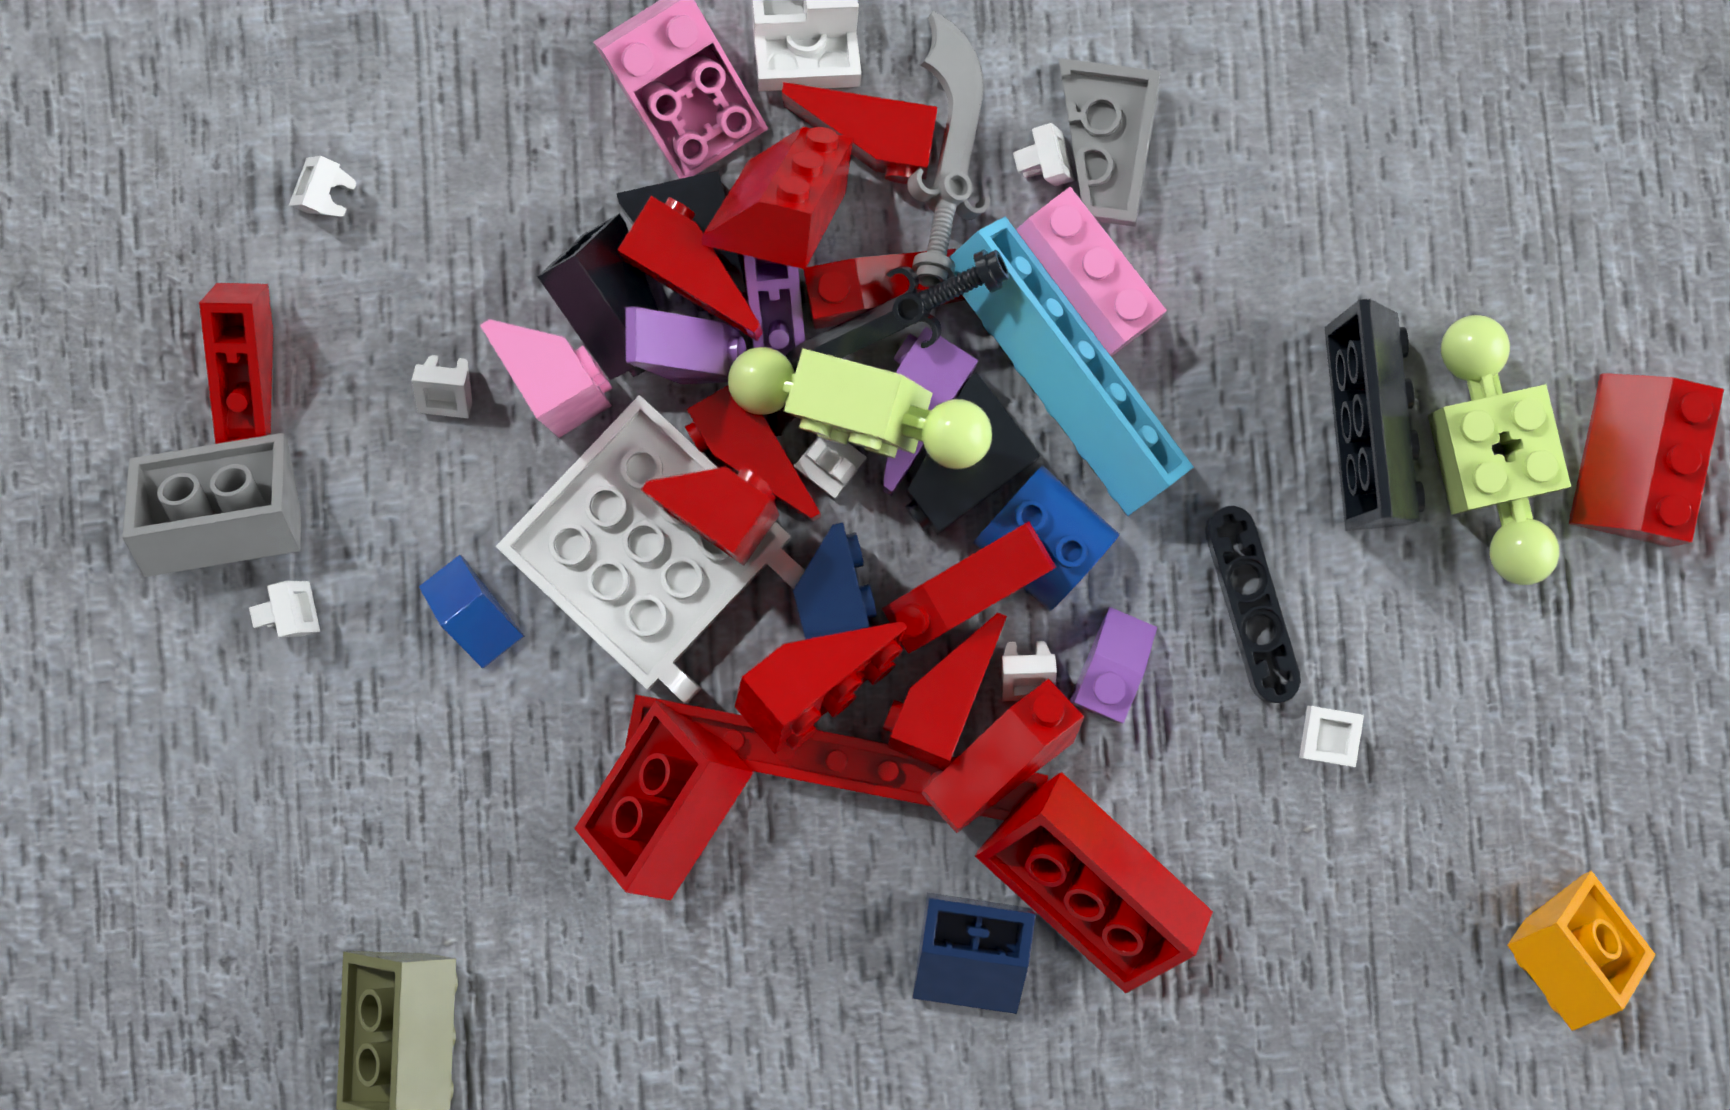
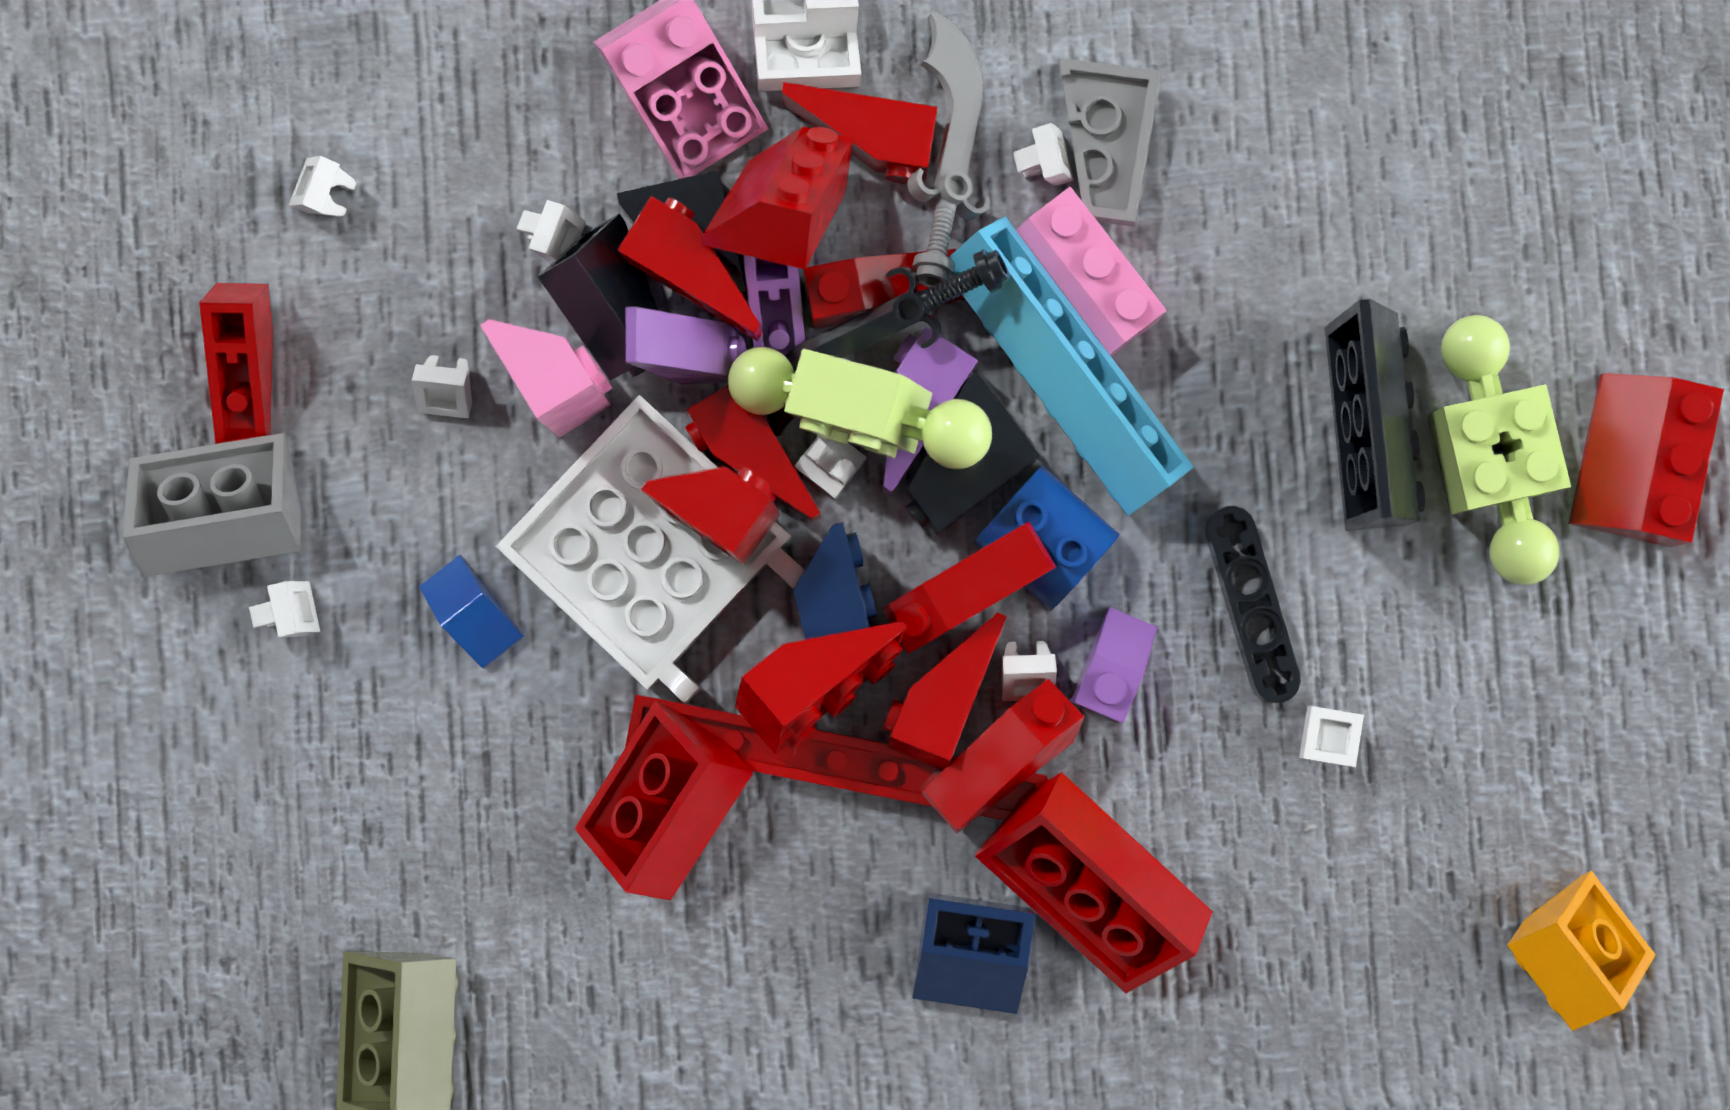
none -> white tile [516,200,586,264]

